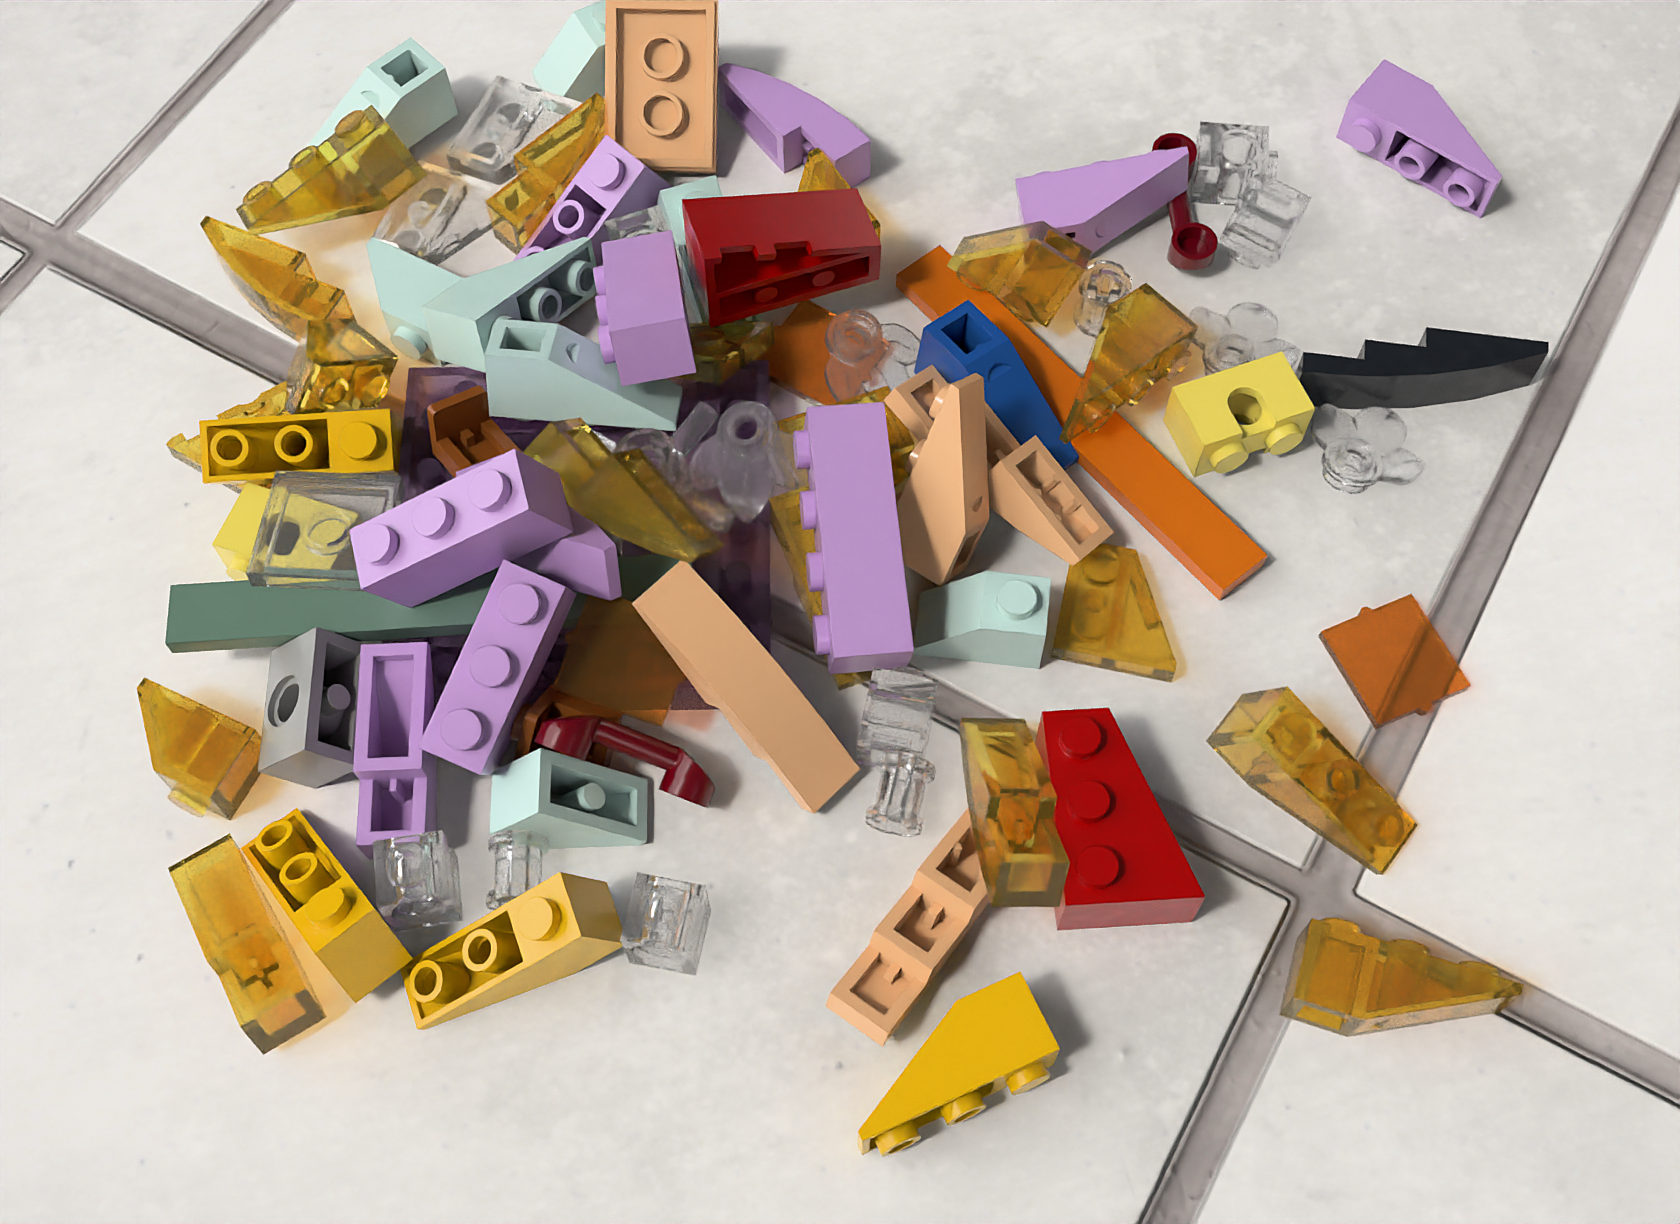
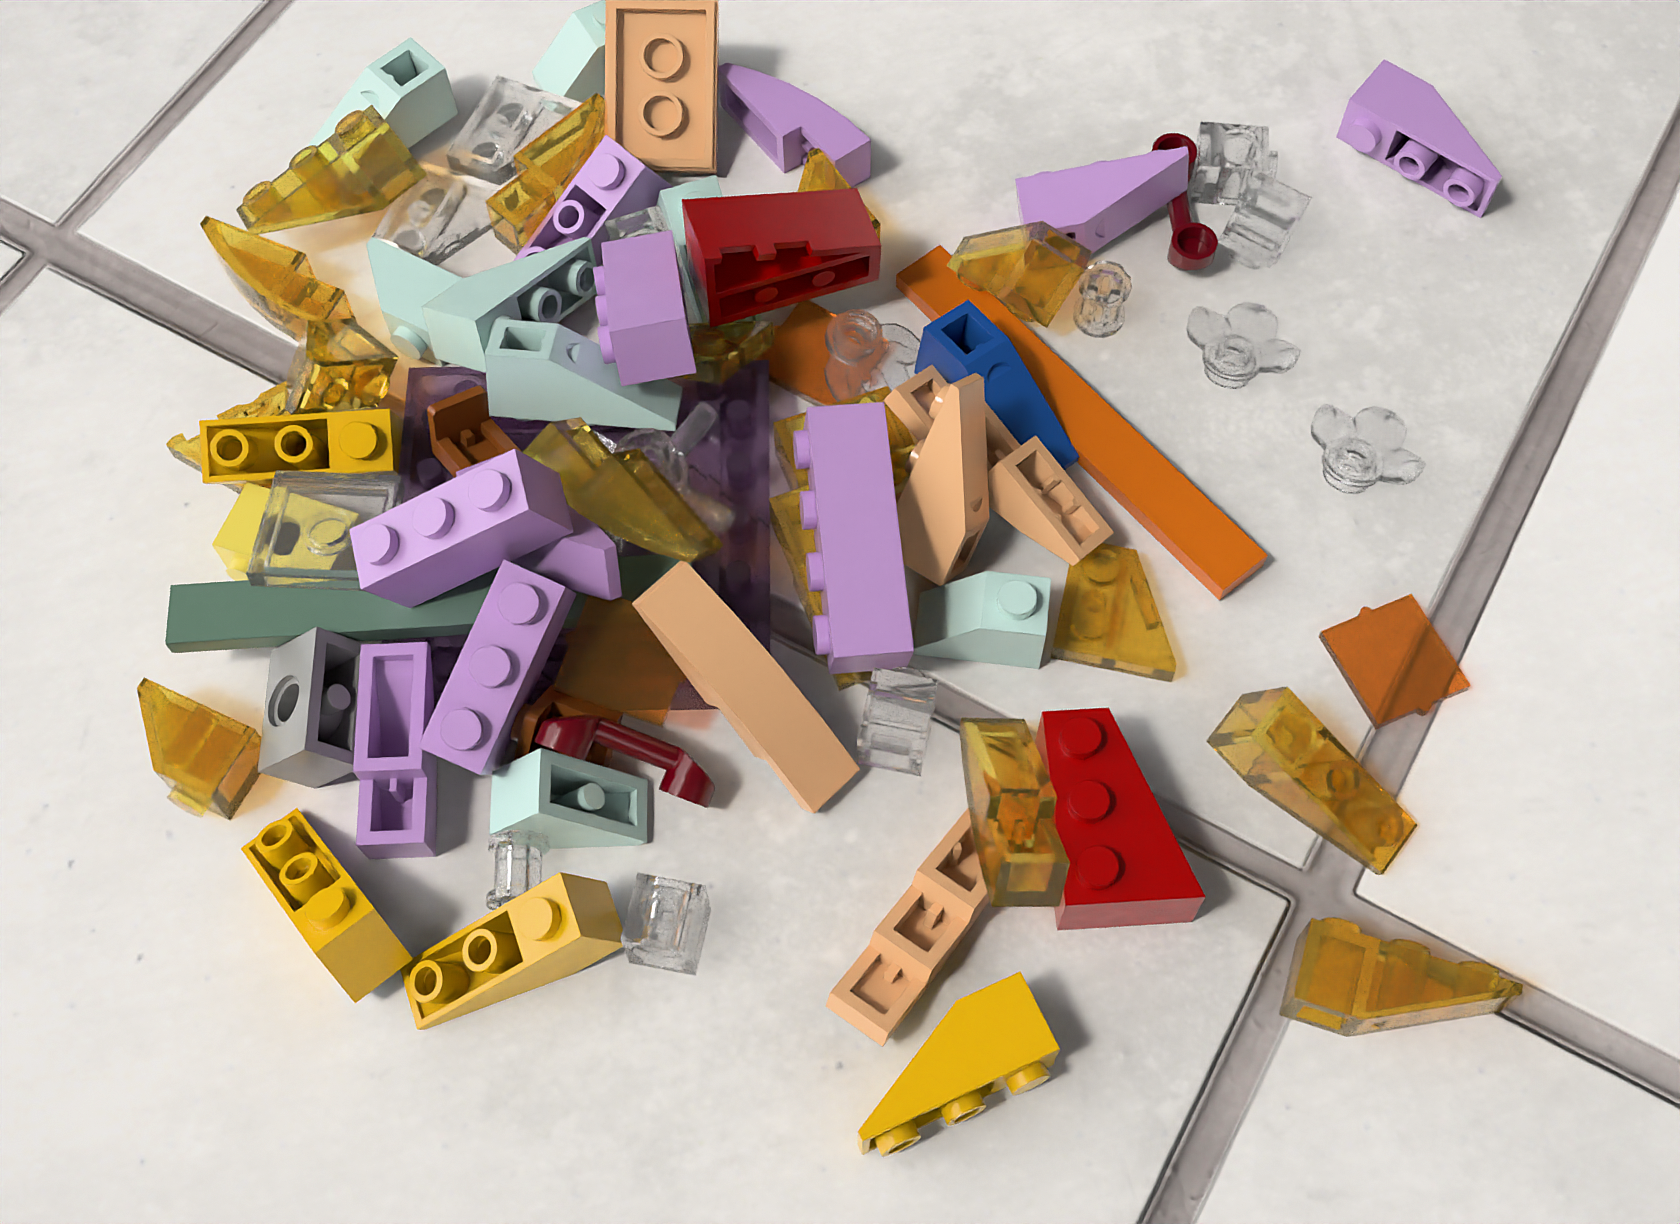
clear yellow slope [168,833,327,1055] -> none
clear brick [373,830,463,932] -> none
clear plate [689,401,809,524] -> none
clear bush [865,752,936,837] -> none
clear yellow slope [1059,283,1199,444] -> none
light yellow brick [1163,351,1315,477] -> none
black slope [1295,327,1549,410] -> none

